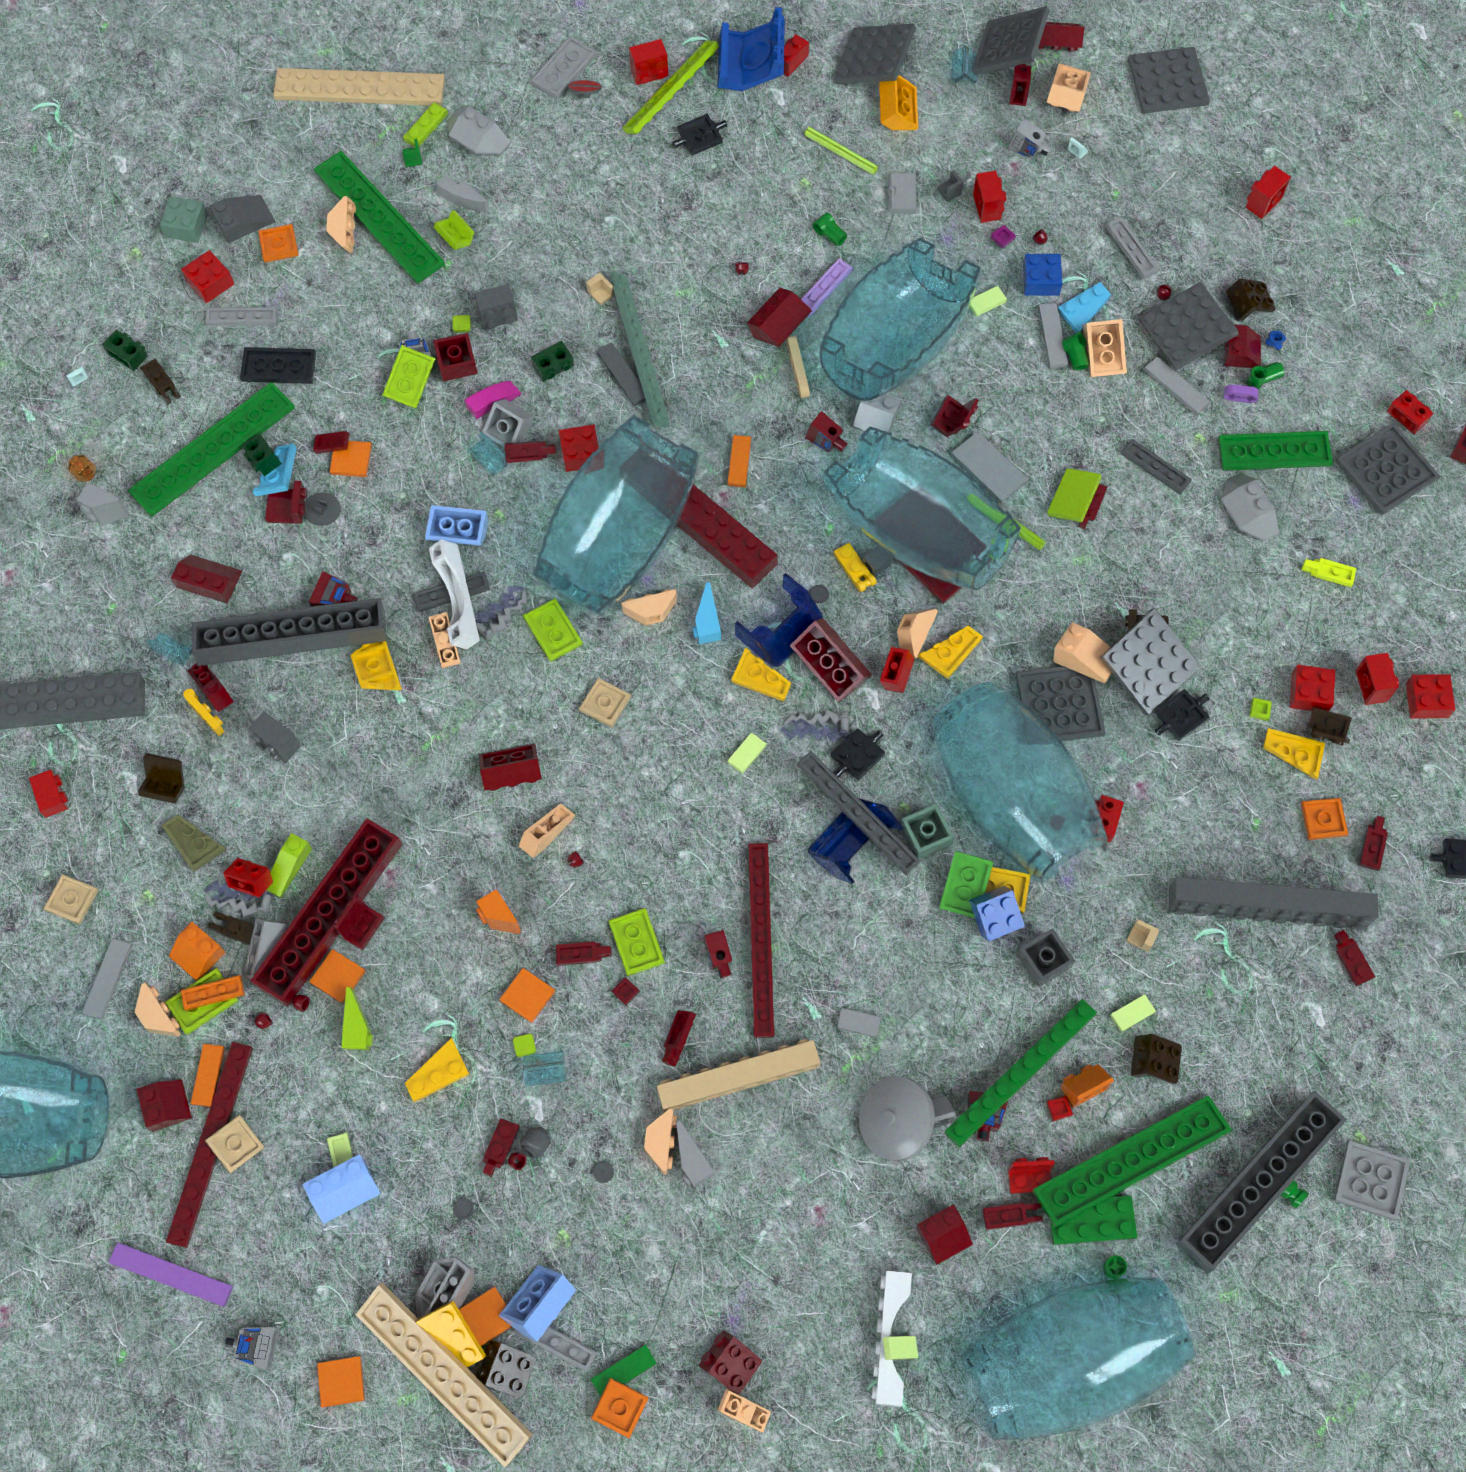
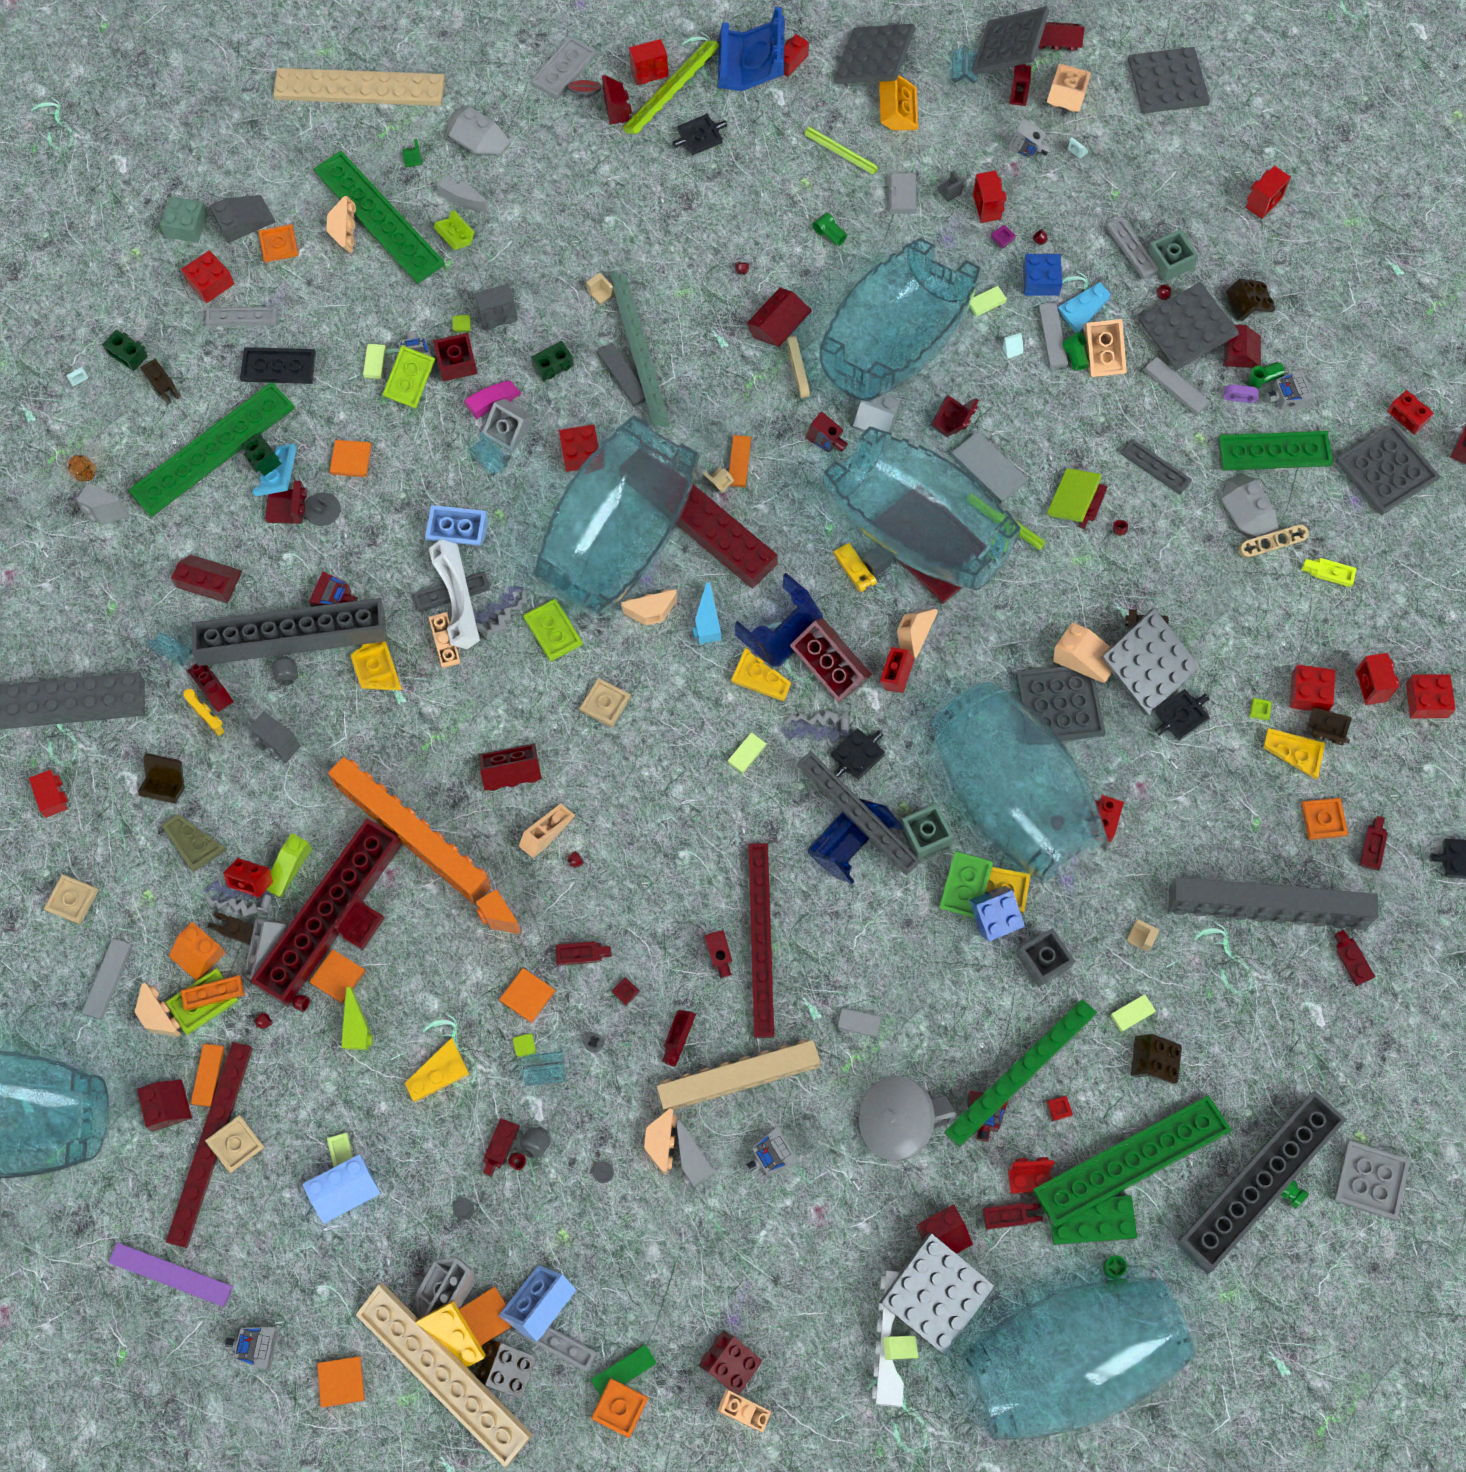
dark red tile [313,431,350,454] -> none
lime plate [403,102,448,147] -> none
dark red hinge [504,441,556,463] -> none
lime tile [608,908,665,977] -> none
lavender tile [801,258,853,317] -> none
dark grey piece [810,585,829,603] -> none
yellow wing [918,626,983,679] -> none
orange slope [1060,1064,1114,1108] -> none
blue plate [1265,331,1286,350] -> none
none -> dark grey head [272,656,298,686]
none -> orange brick [328,757,491,906]
none -> yellowish green tile [363,344,386,379]
none -> dark grey bush [585,1033,603,1053]
none -> dark red slope [602,75,632,125]
none -> tan panel [702,468,734,493]
none -> torso [745,1127,798,1176]
none -> plate [879,1232,994,1356]
none -> light aqua slope [1003,333,1024,358]
none -> dark red hinge [1113,520,1128,536]
none -> sand green brick [1147,229,1199,281]
none -> tan beam [1238,525,1309,558]
none -> light grey torso [1266,370,1314,410]

